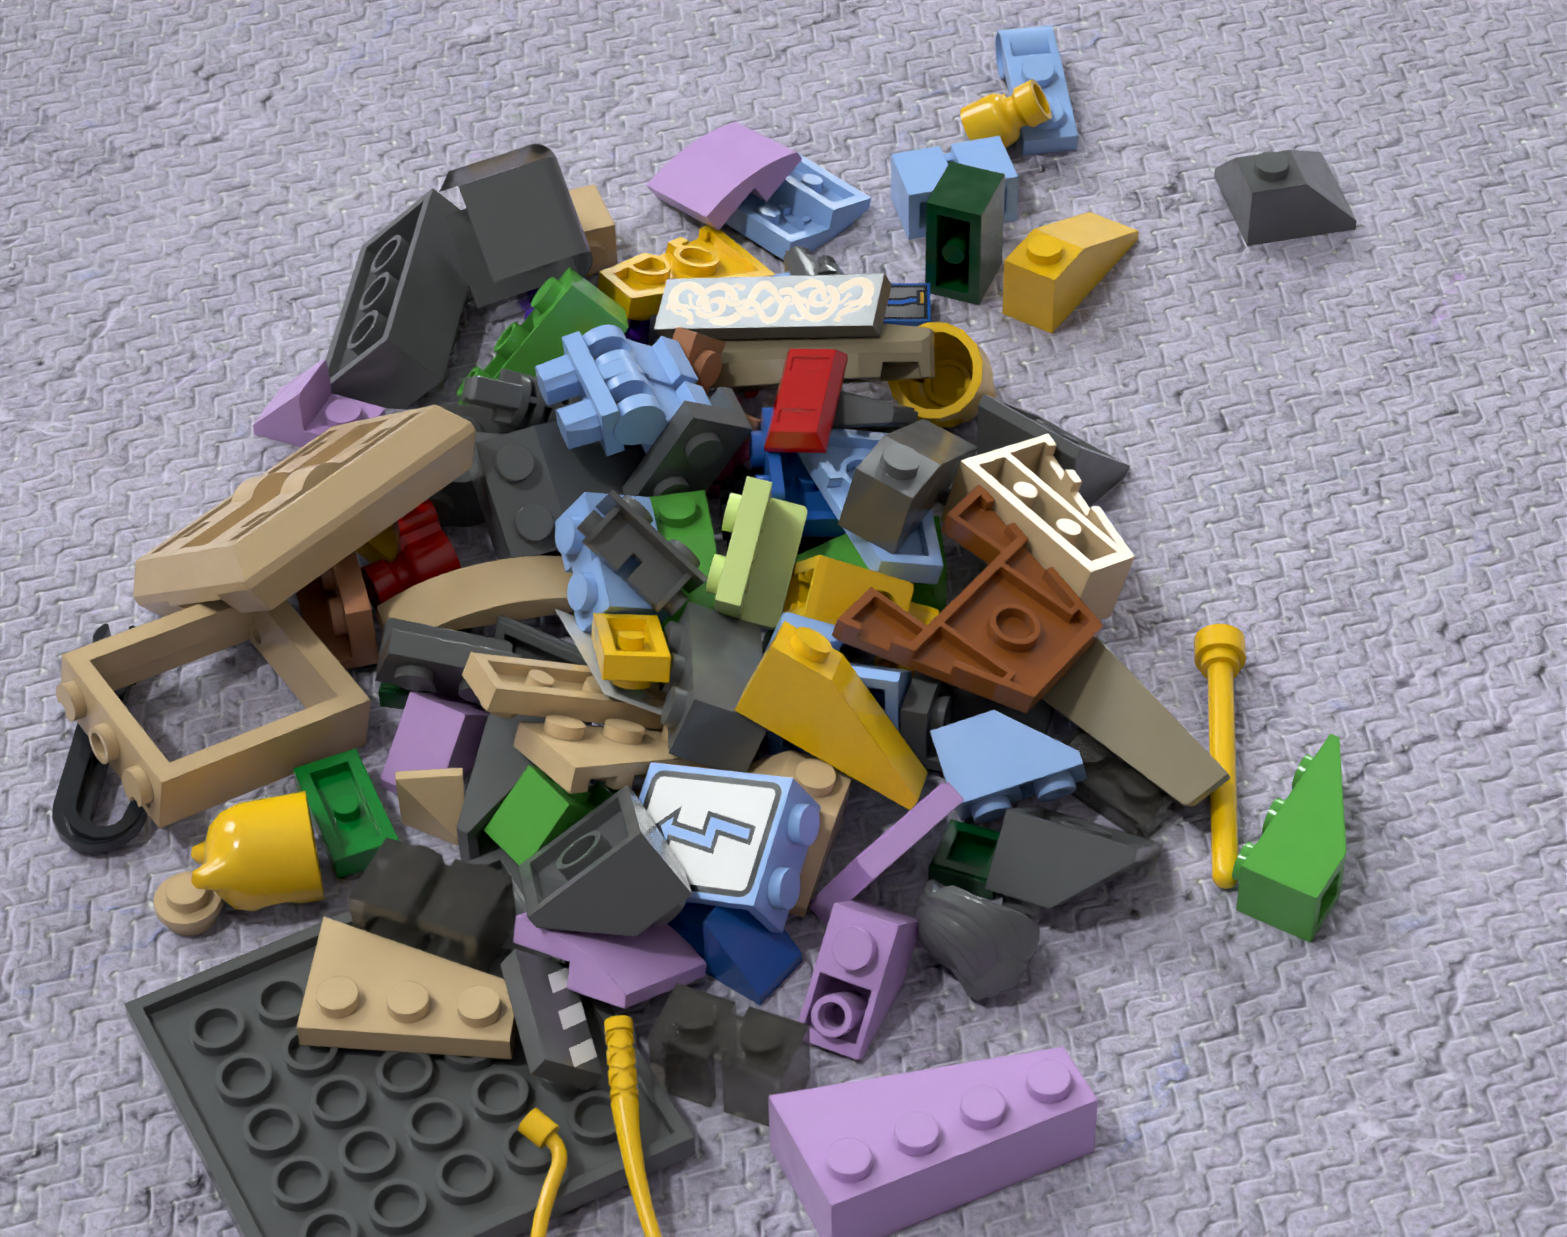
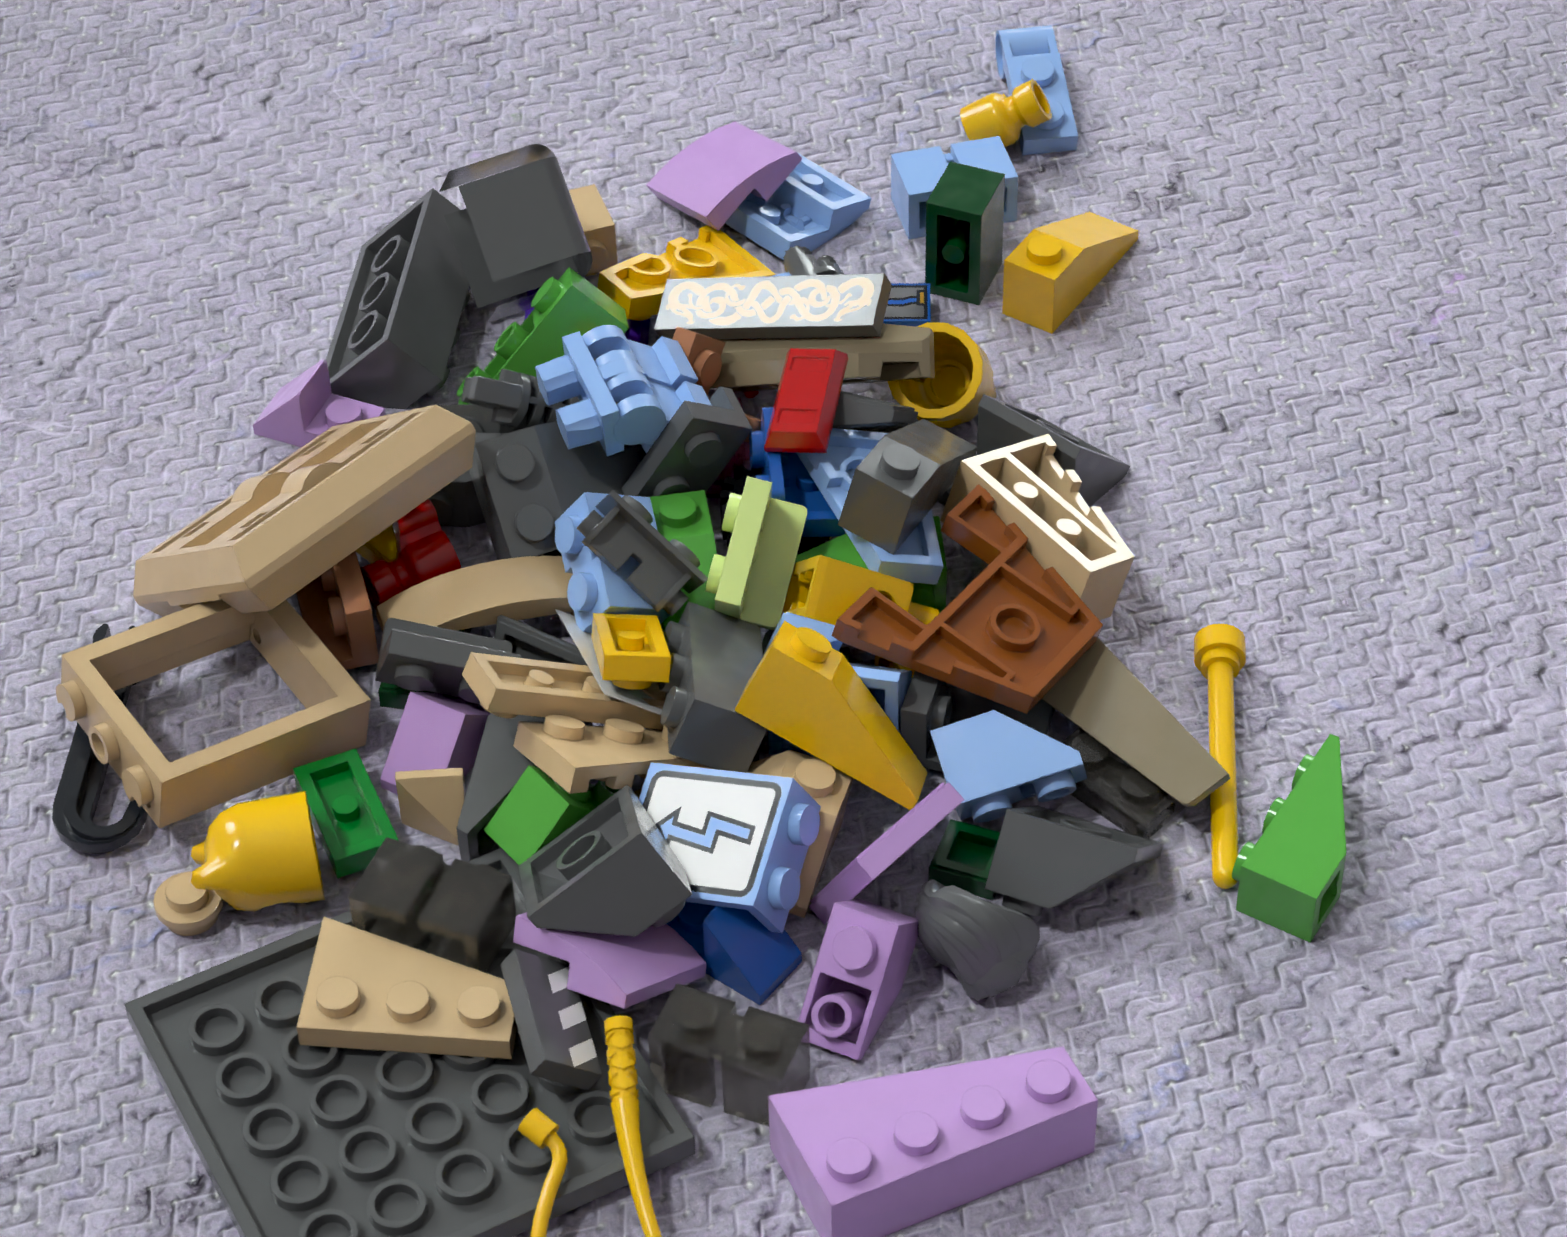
dark grey slope [1214,150,1357,246] -> none

